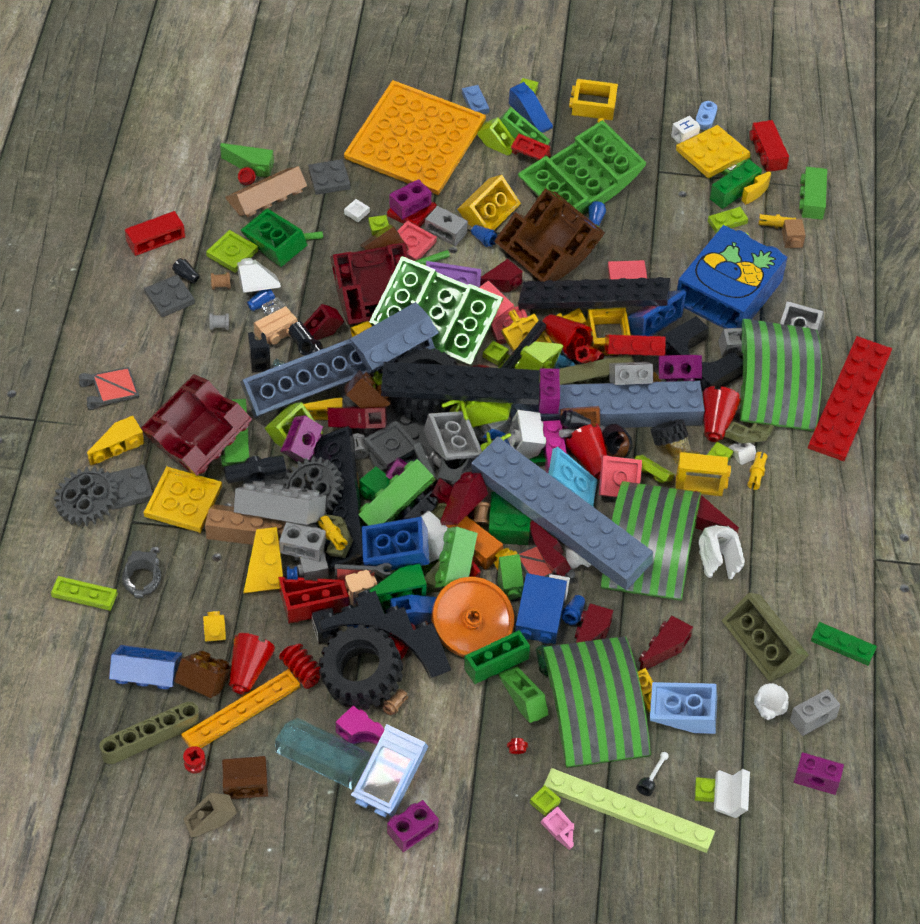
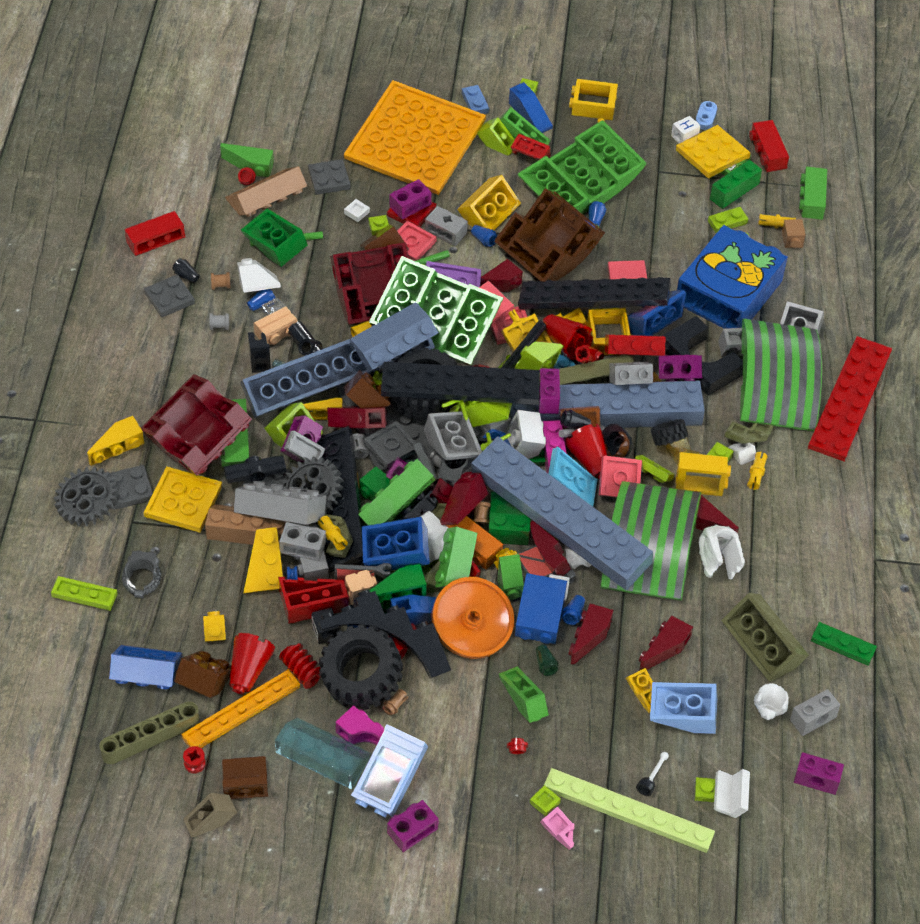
flag [79,367,139,410] -> none
lime plate [206,230,258,273] -> none
dark red slope [304,304,345,340] -> none
green brick [464,630,530,685] -> none
lime plate [482,341,509,365] -> none
slope [543,636,651,768] -> none
red cone [703,386,741,442] -> none
yellow slope [742,172,771,205] -> none
none -> light grey tile [284,431,325,462]

